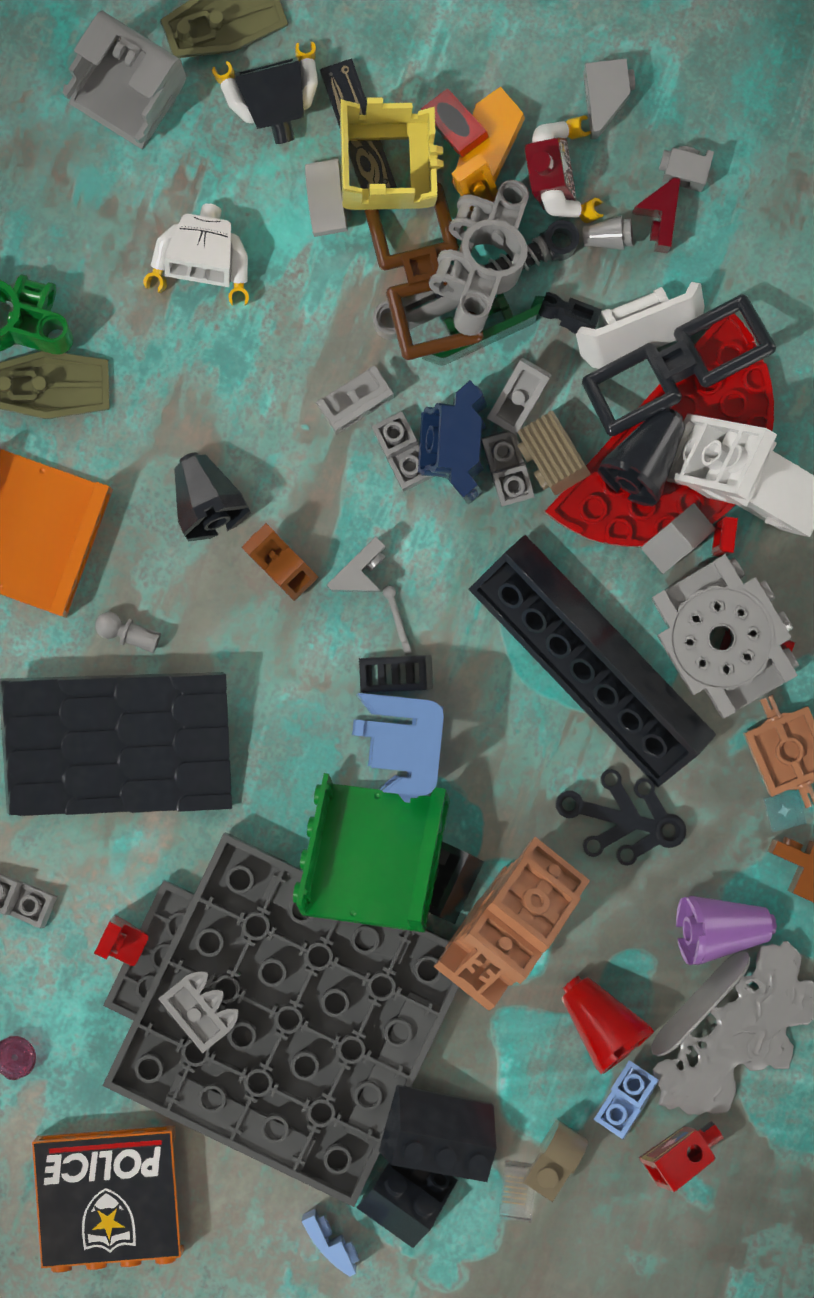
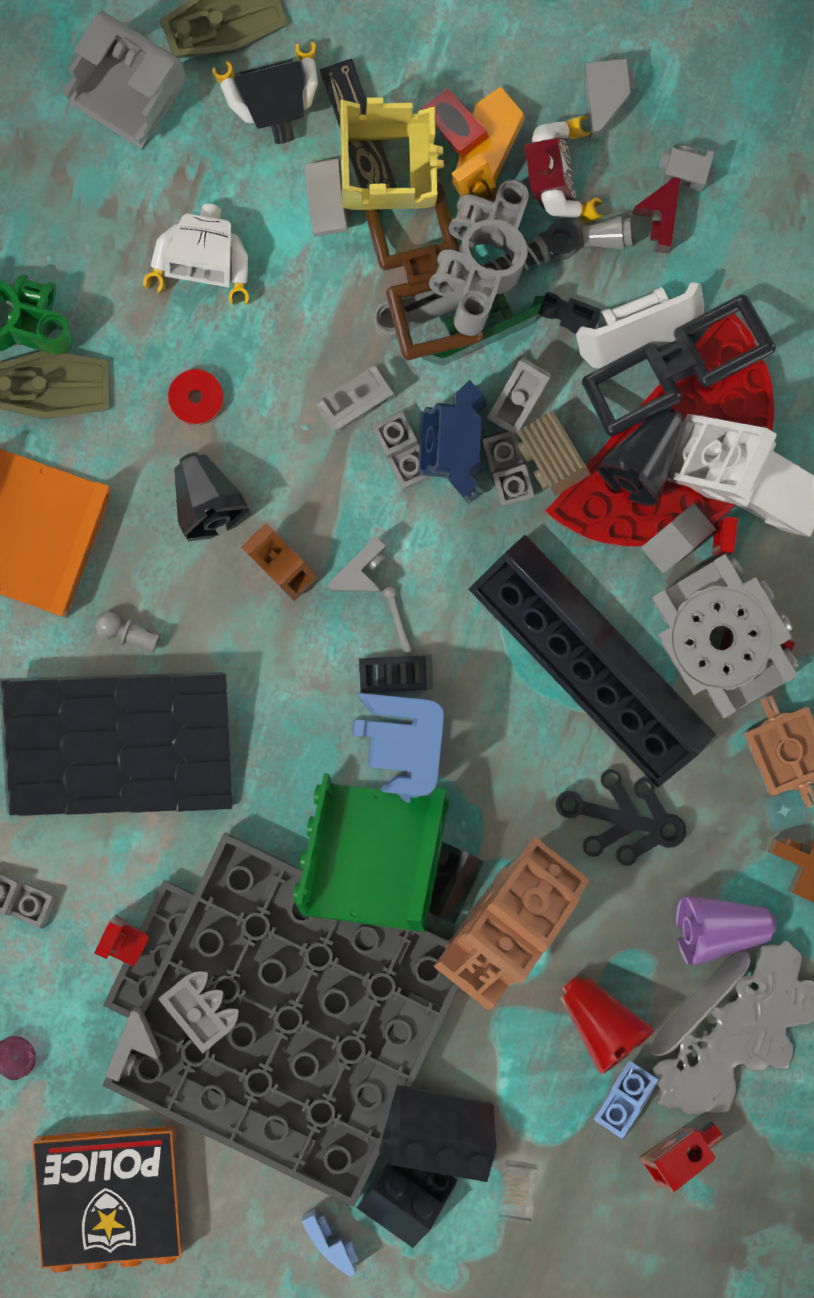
dark tan brick [522,1119,588,1202] -> none
none -> light grey slope [105,1006,161,1081]
none -> red piece [168,369,224,425]

